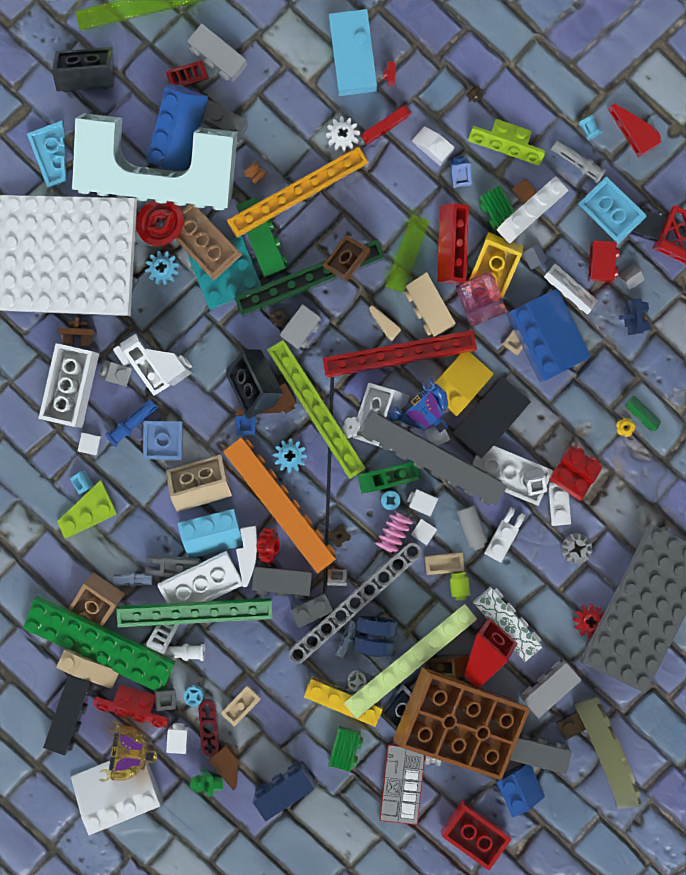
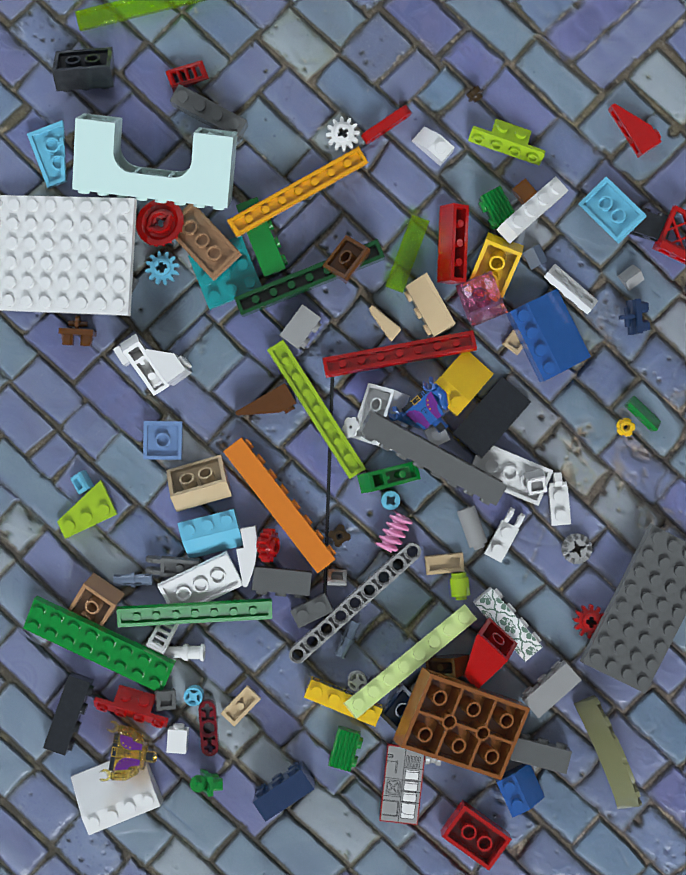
white brick [39,343,99,428] -> none
tan slope [56,648,119,689] -> none
white tile [78,433,101,455] -> none
light grey bracket [99,360,132,387] -> none
blue pin [105,399,158,447] -> none
blue slope [147,83,208,170] -> none
light grey brick [187,24,248,82] -> none
reddish brown slope [208,742,240,790] -> none
black slope [226,349,283,419] -> none
blue plate [236,415,256,435] -> none
dark orange wheel [244,161,268,186] -> none
dark brown plate [270,308,289,327] -> none
medium azure gear [273,439,307,473] -> none
medium azure brick [329,9,377,96] -> none
dark blue wheel [354,616,398,657] -> none
red plate [383,62,396,86] -> none
white brick [407,489,438,516] -> none
white tile [411,519,437,545] -> none
bracket [449,156,472,188] -> none
red plate [548,445,603,501] -> none
light grey pin [551,140,607,184] -> none
dark brown plate [555,711,586,741] -> none
medium azure bush [579,115,603,141] -> none
red brick [588,241,619,283] -> none

